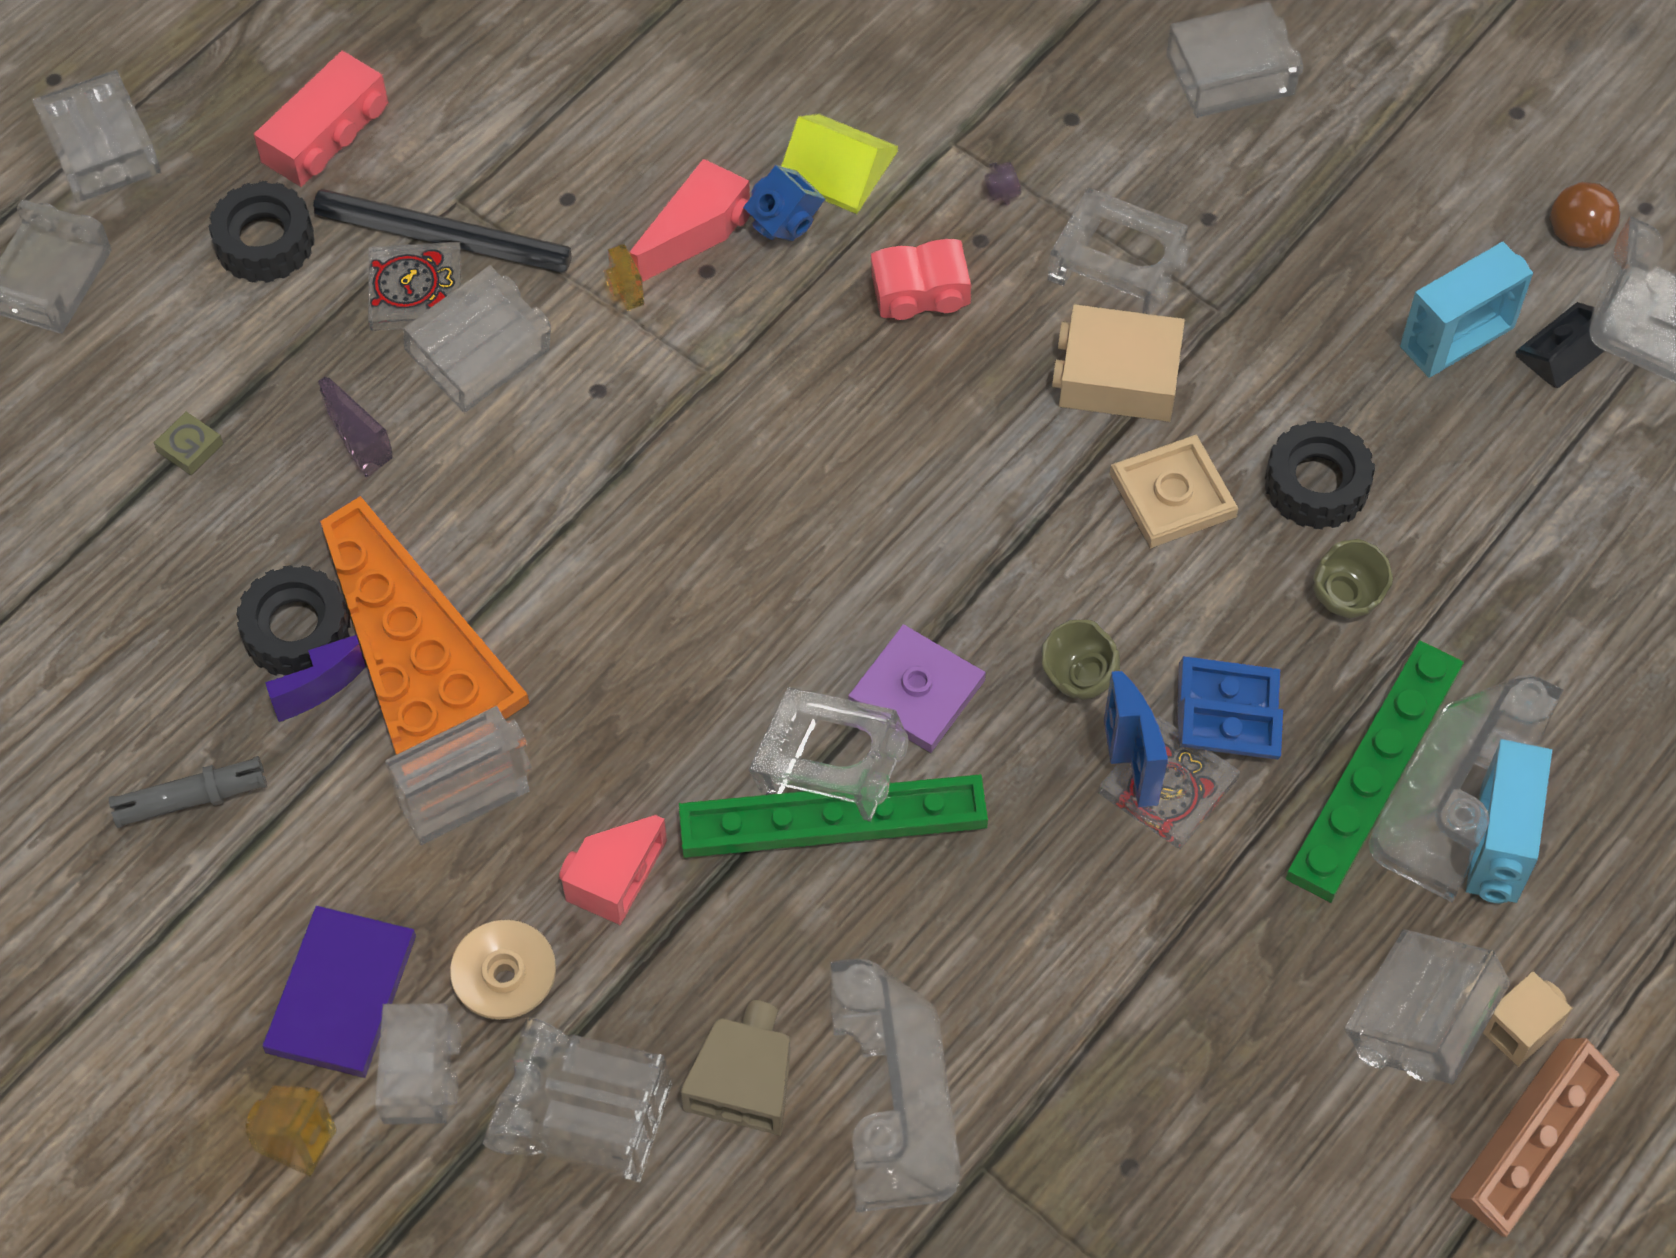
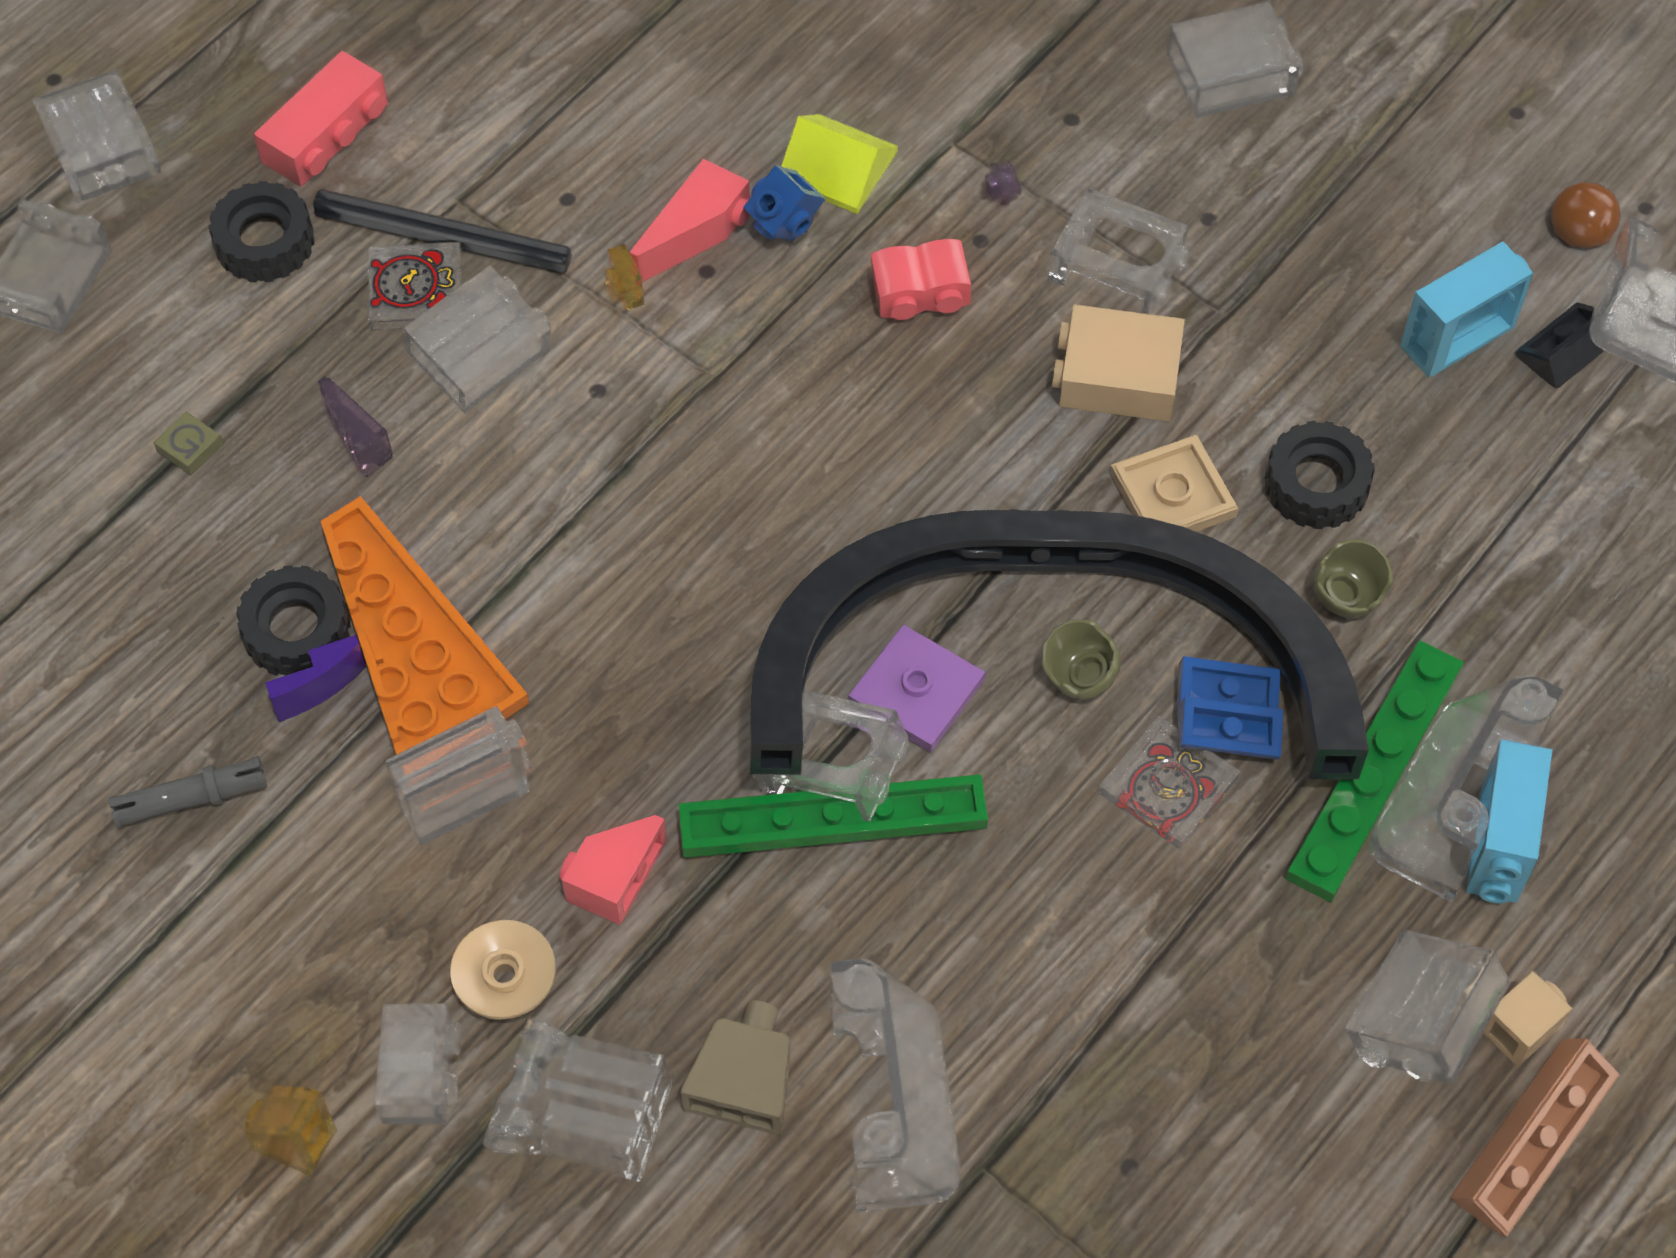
dark purple tile [262,906,416,1078] -> none
blue slope [1104,671,1168,807] -> none
none -> black arch [749,509,1369,780]

